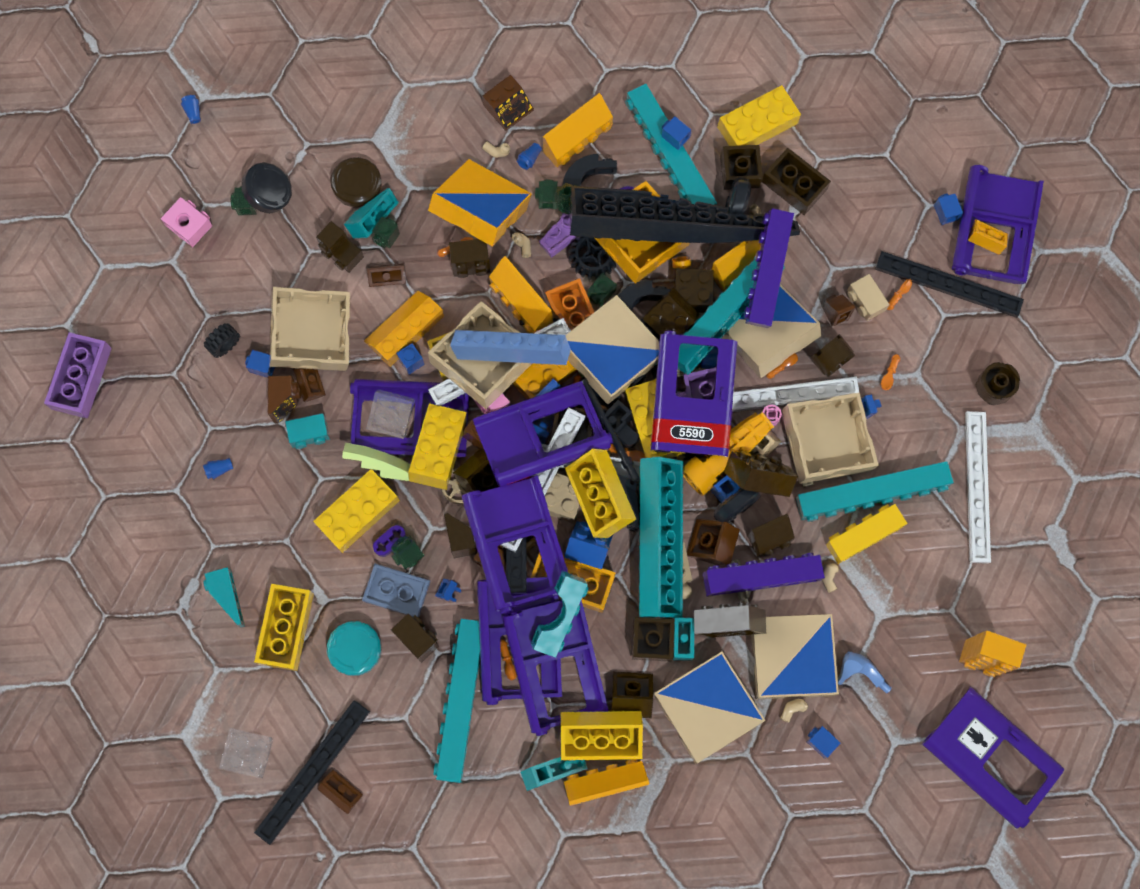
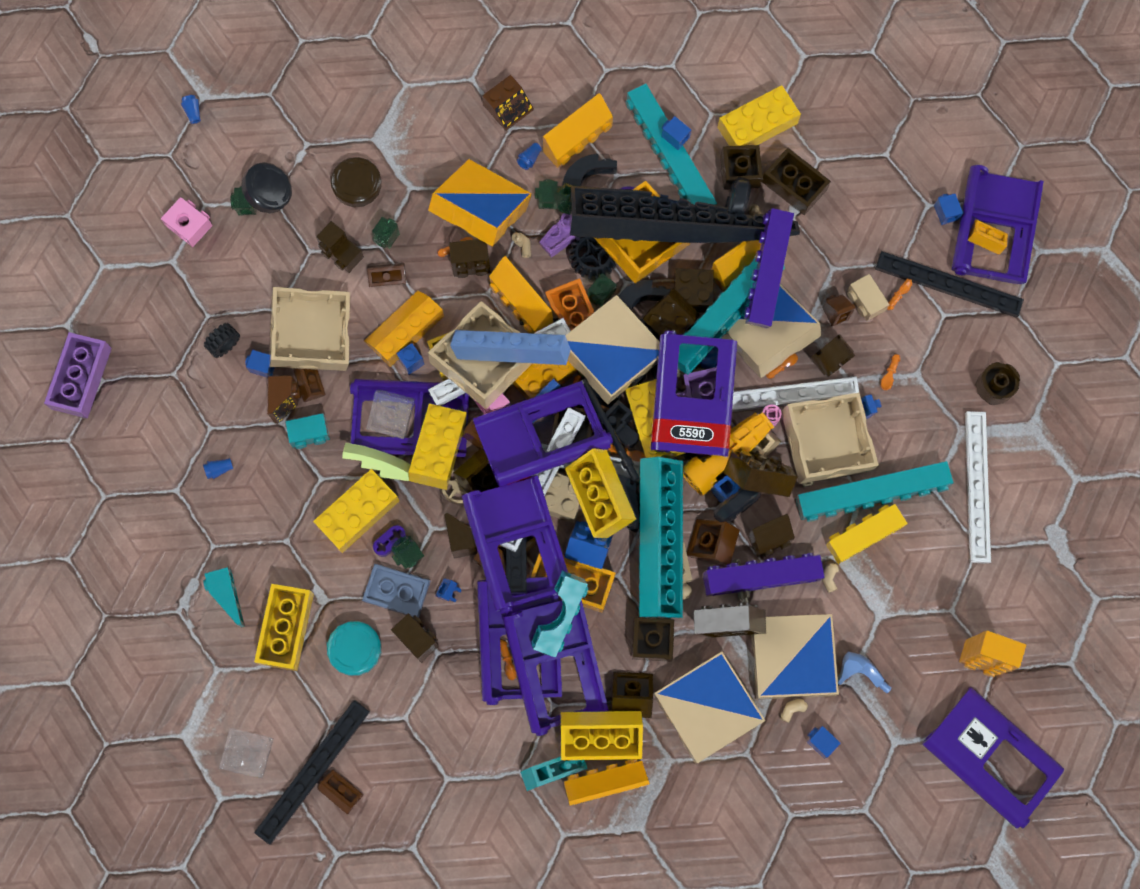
teal slope [344,188,399,239] -> none
teal brick [433,619,480,783] -> none
tan arm [482,141,510,158] -> none
blue tile [533,422,550,444] -> none
light orange tile [672,256,691,269] -> none
teal brick [673,618,694,661] -> none

